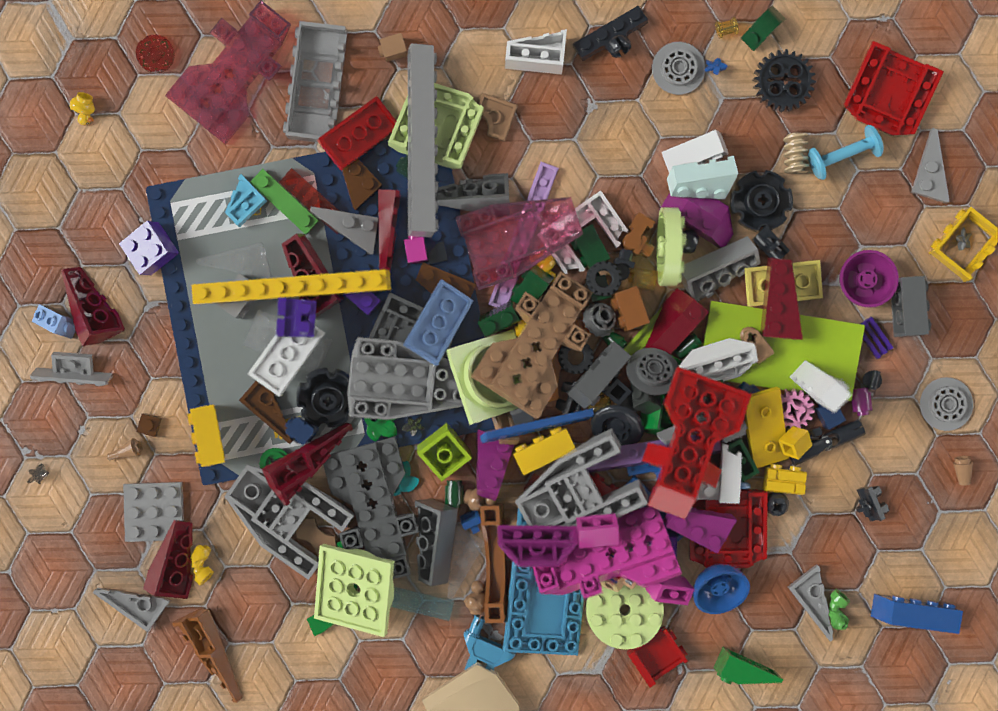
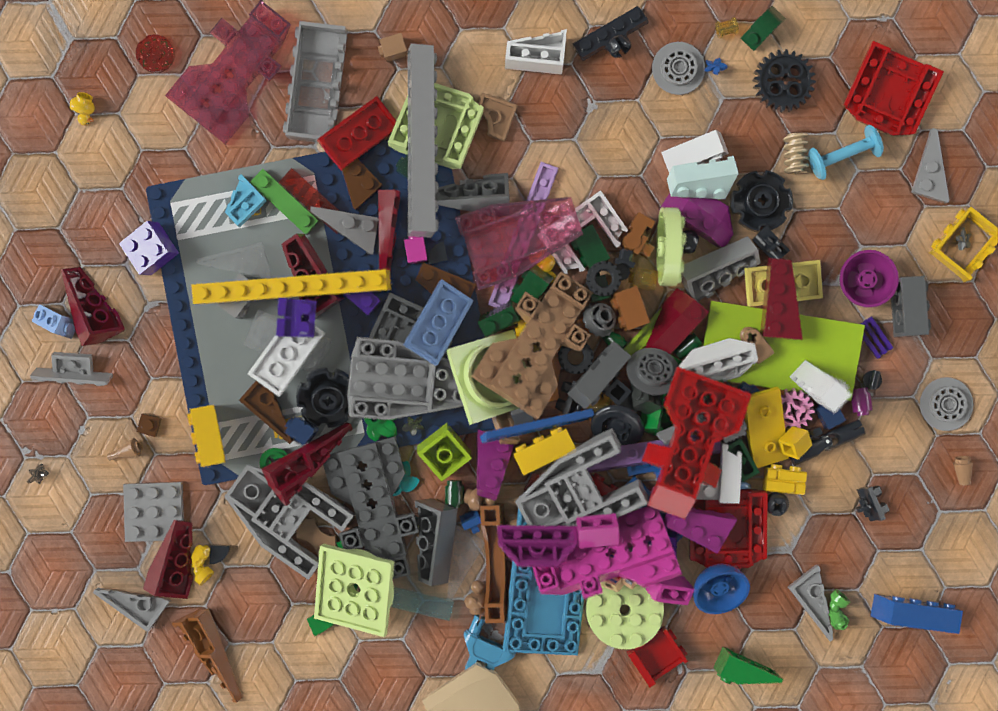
none -> black tile [209,544,231,565]

